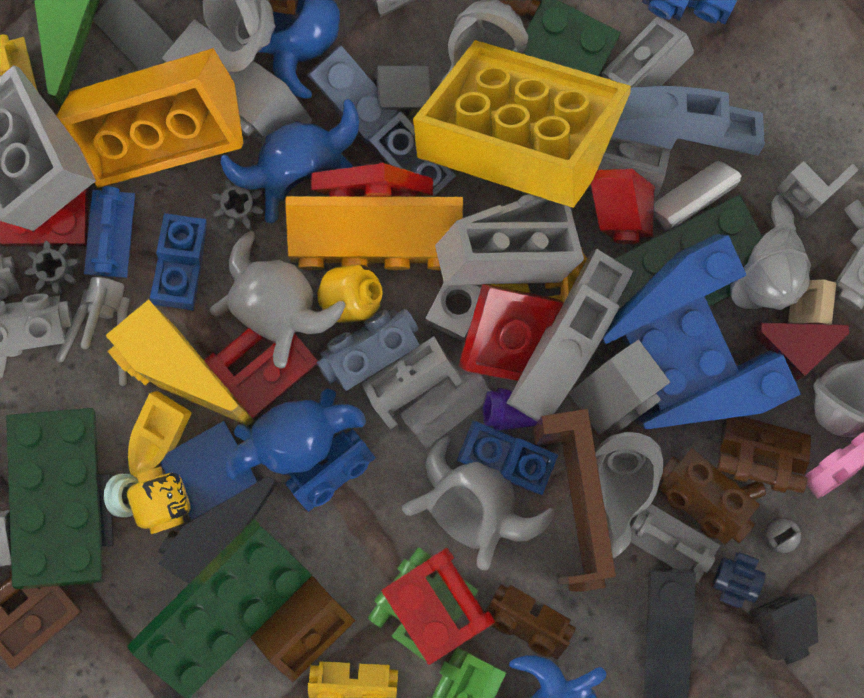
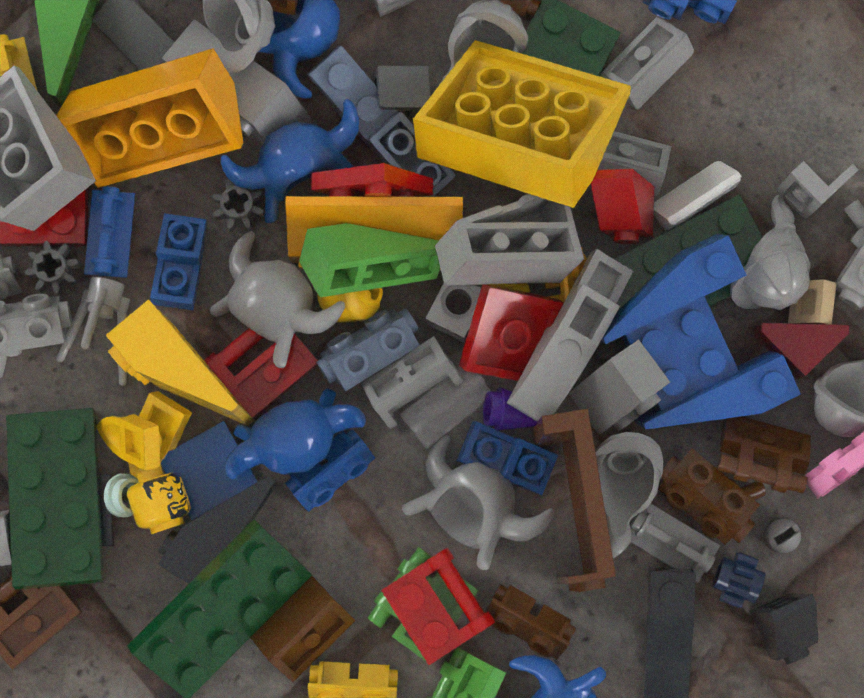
sand blue slope [612,86,765,155] -> none
none -> yellow plate [96,414,162,471]
none -> bright green slope [299,223,440,297]

